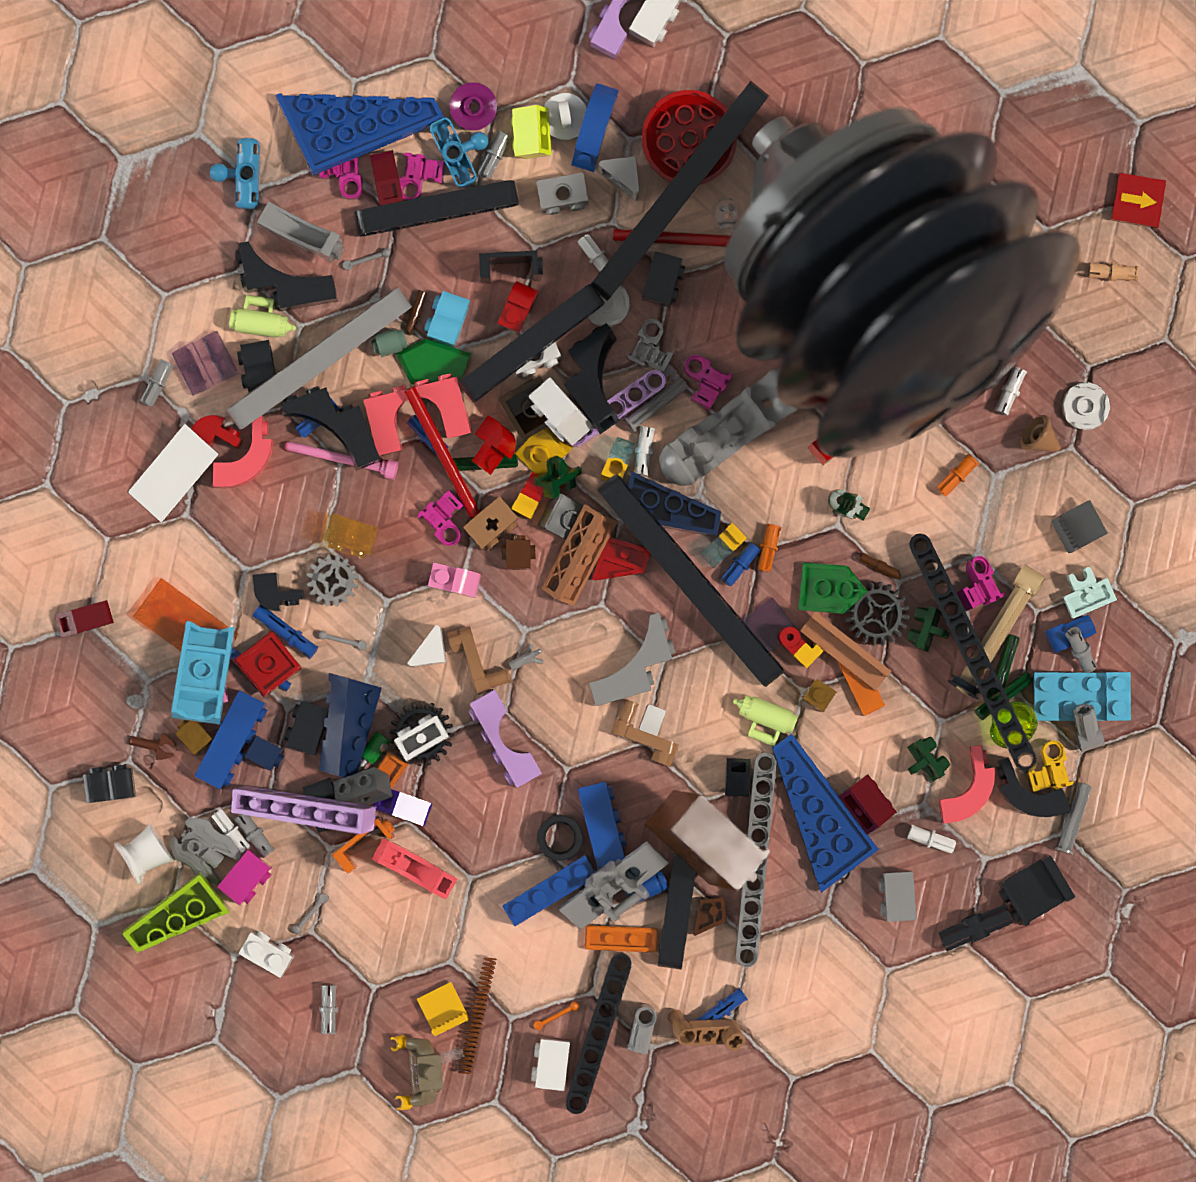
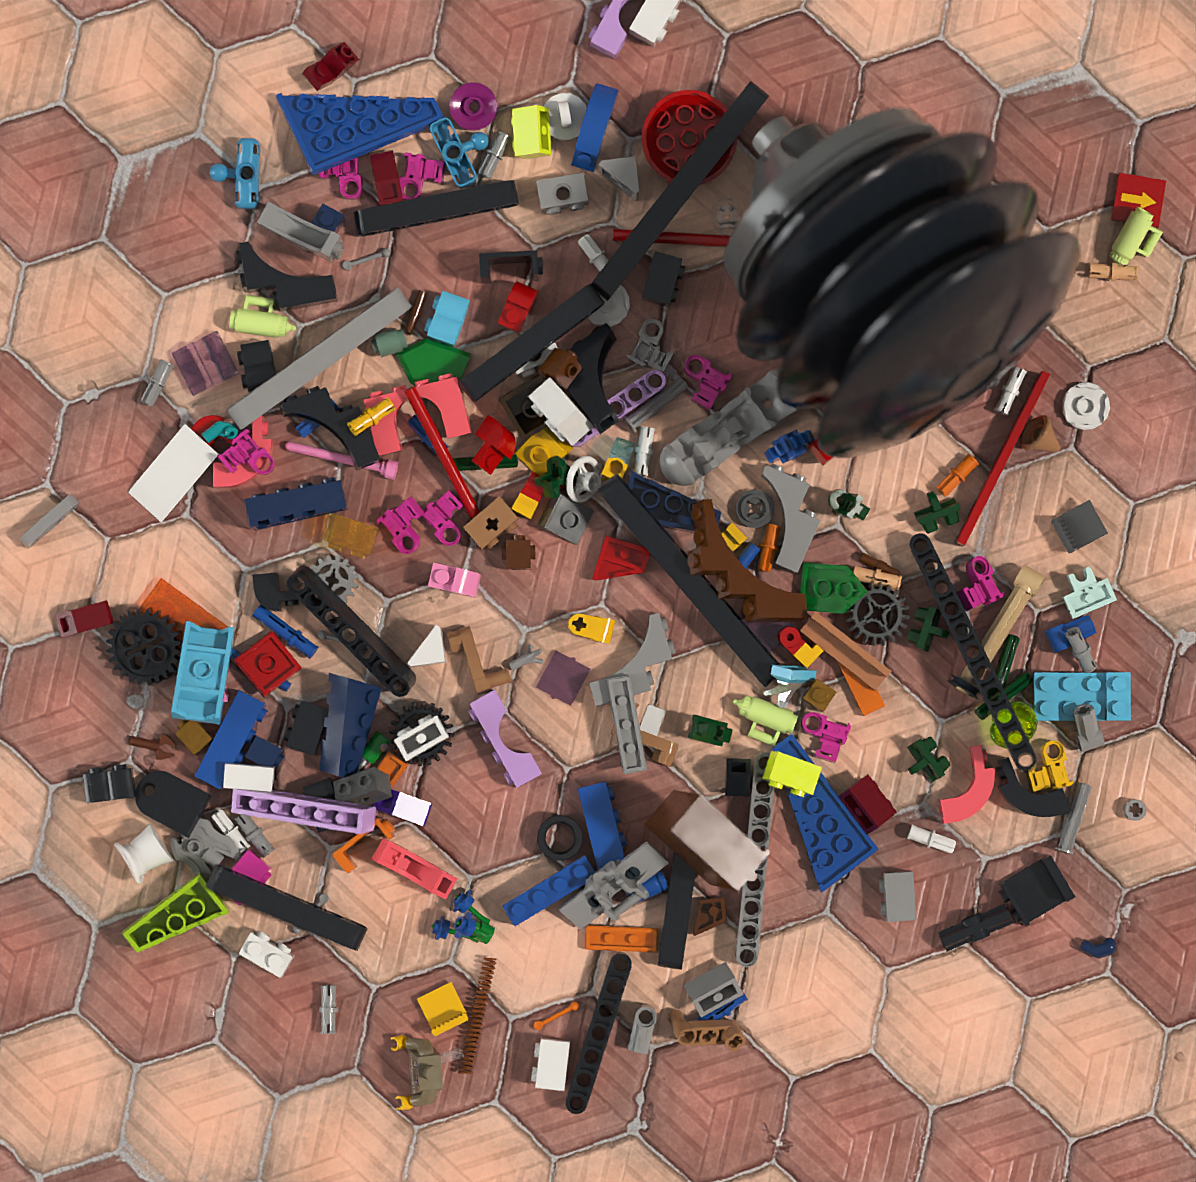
nougat fence [541,504,618,606] -> none
none -> light grey beam [19,494,80,549]
none -> black gear [106,607,183,685]
none -> black tile [135,771,212,838]
none -> teal arm [202,421,238,443]
none -> black beam [206,864,368,951]
none -> dark pink piece [217,429,275,475]
none -> white tile [223,763,274,792]
none -> dark blue wedge [244,477,348,531]
none -> black beam [287,566,416,697]
none -> dark red slope [302,42,359,91]
none -> dark blue brick [311,203,345,234]
none -> yellow pin [347,397,396,436]
none -> dark pink piece [377,496,425,554]
none -> blue plant [432,889,495,944]
none -> clear purple piece [536,651,590,706]
none -> reddish brown brick [539,347,583,390]
none -> white piece [566,456,601,503]
none -> yellow piece [568,614,615,644]
none -> light grey tile [606,675,647,774]
none -> light grey brick [684,962,743,1017]
none -> reddish brown arch [687,499,808,623]
none -> dark green hips [687,714,733,747]
none -> dark grey gear [736,490,774,528]
none -> light grey arch [761,463,820,574]
none -> neon yellow brick [762,751,822,798]
none -> piece [763,665,817,708]
none -> blue gear [764,429,815,464]
none -> dark pink piece [801,712,851,764]
none -> light nougat pin [854,565,902,590]
none -> dark green hips [913,491,961,534]
none -> red tile [955,371,1050,547]
none -> dark blue arm [1079,938,1117,959]
none -> yellowish green piece [1109,207,1163,265]
none -> light grey bush [1123,799,1147,821]

